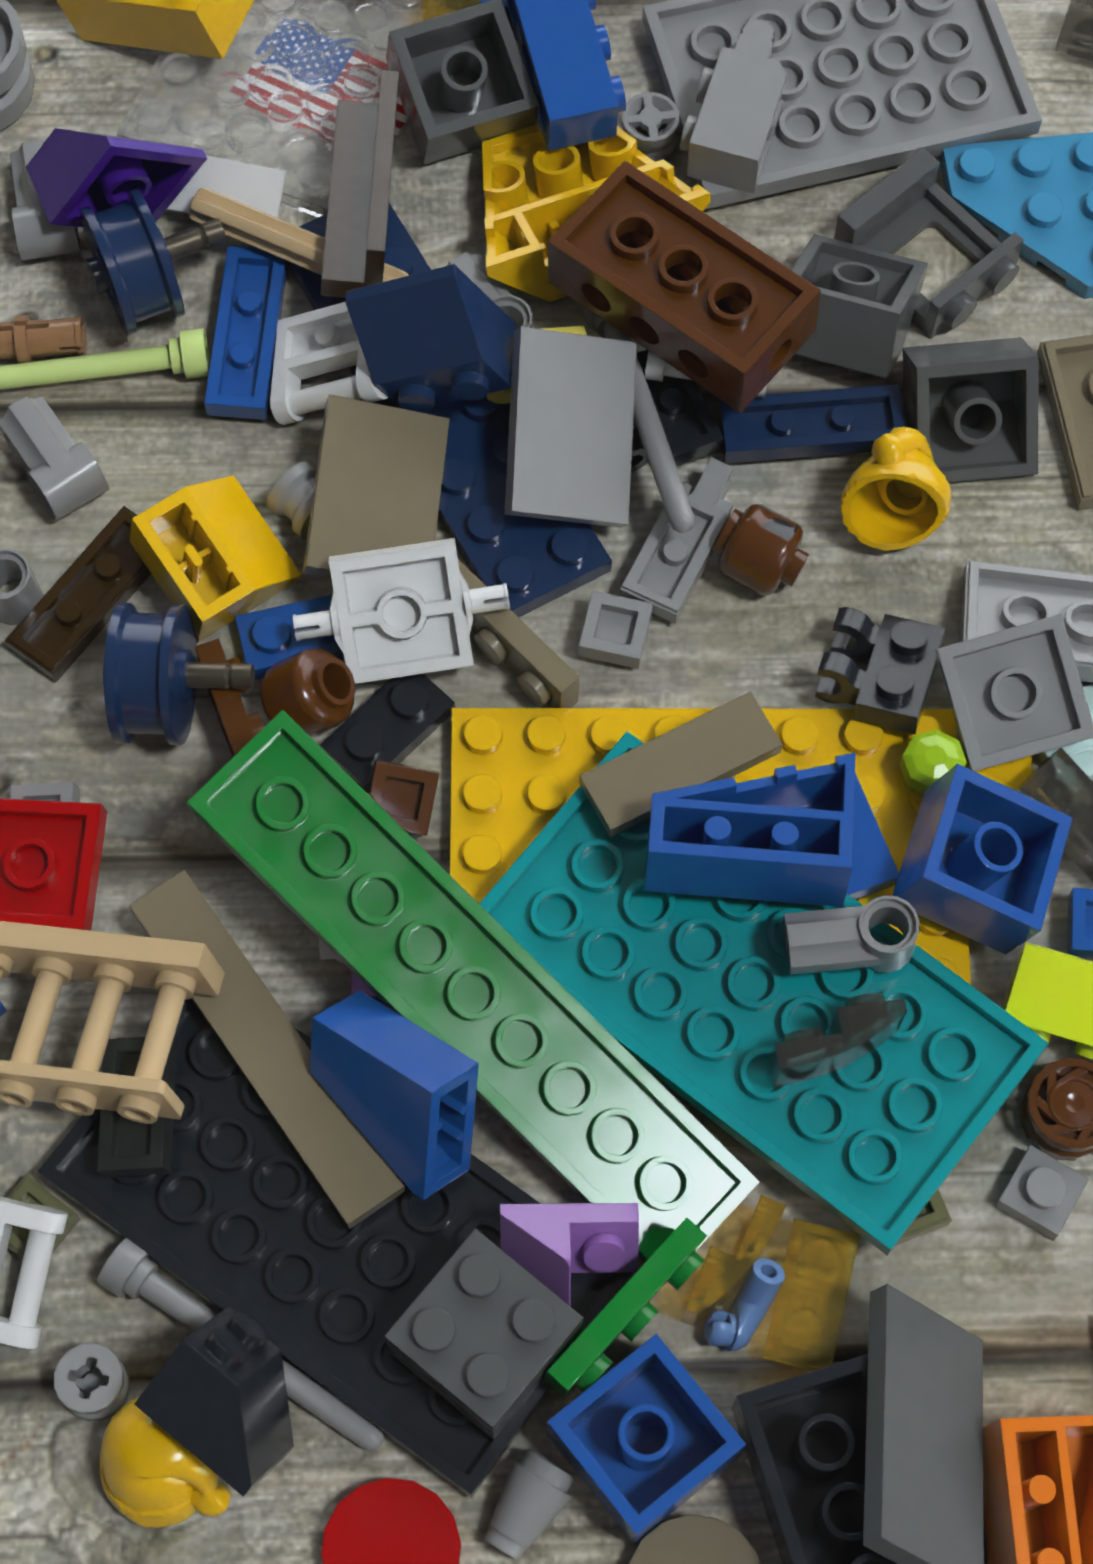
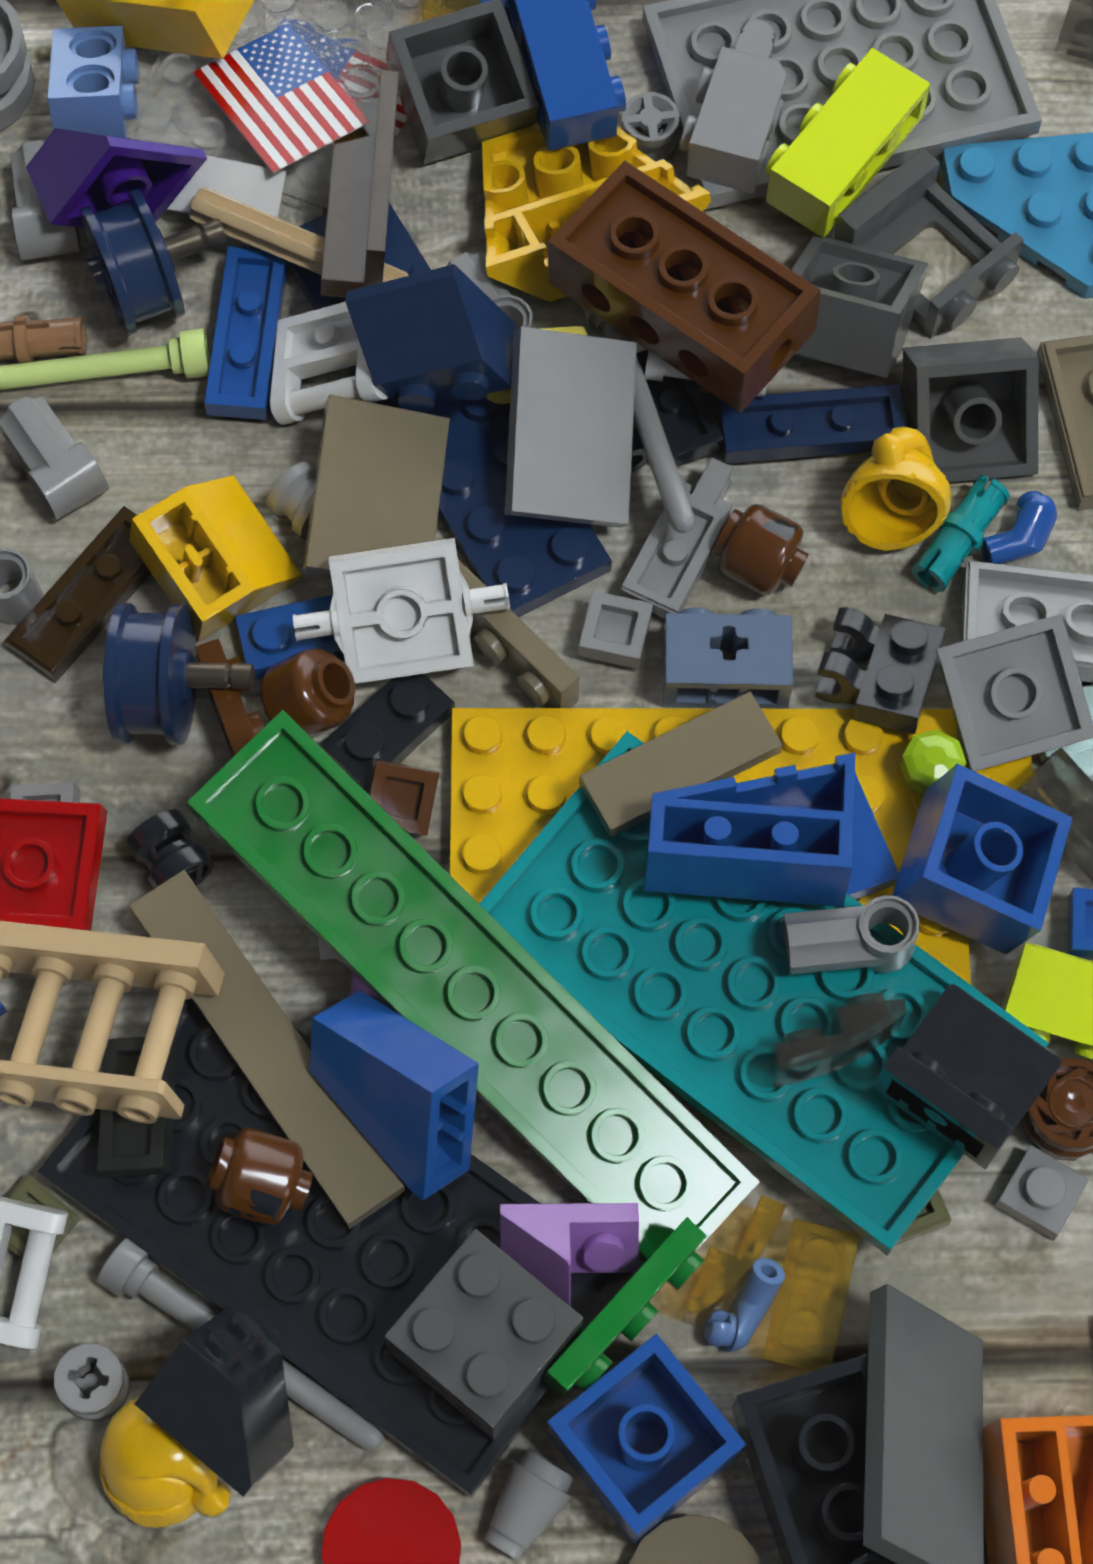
none -> medium blue brick [47,25,139,138]
none -> black wheel [126,809,214,889]
none -> sticker [193,23,370,173]
none -> reddish brown head [206,1128,313,1226]
none -> sand blue brick [663,607,793,709]
none -> neon yellow brick [765,48,931,238]
none -> black bracket [873,984,1061,1170]
none -> teal pin [911,475,1010,592]
none -> blue arm [981,491,1057,564]

